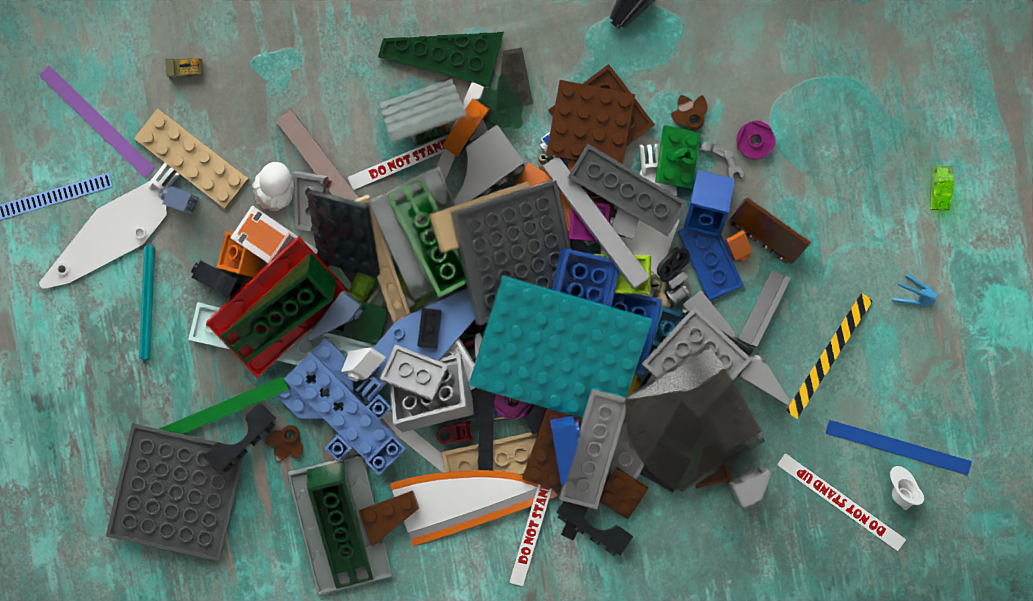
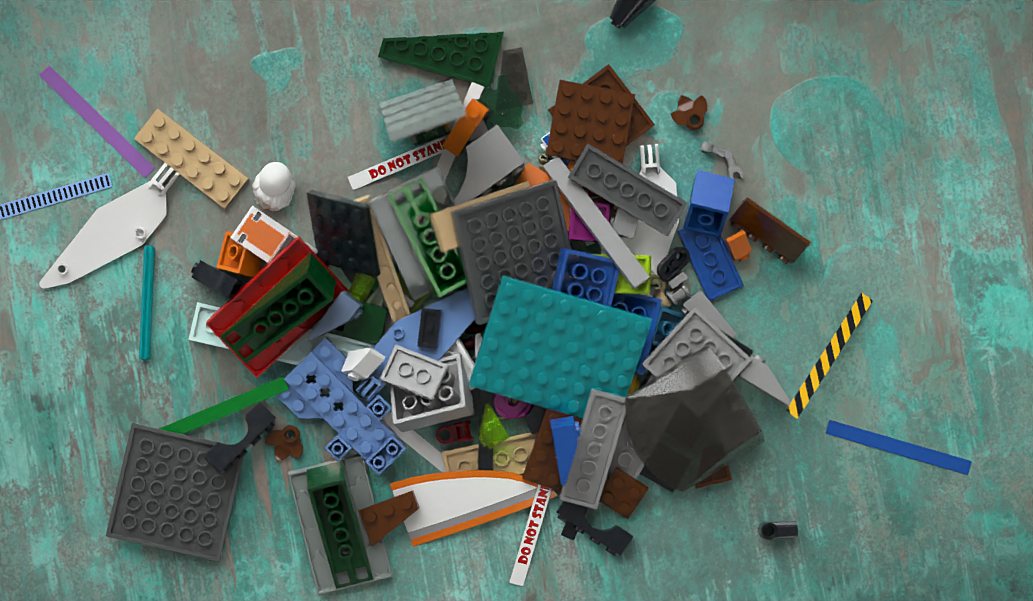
sand blue brick [161,186,198,215] -> none
olive leg [166,58,203,78] -> none
tile [276,109,359,200] -> none
light grey wing [293,171,329,231] -> none
green plate [655,125,700,190] -> none
light grey slope [727,467,771,509] -> none
magenta plate [736,121,775,159] -> none
light grey fence [738,270,791,347] -> none
white sticker [777,453,906,551] -> none
white piece [890,466,924,510] -> none
dark azure plant [892,274,937,307] -> none
clear neon green slope [930,166,955,211] -> none
none -> clear neon green slope [478,402,509,450]
none -> black piece [758,521,798,540]

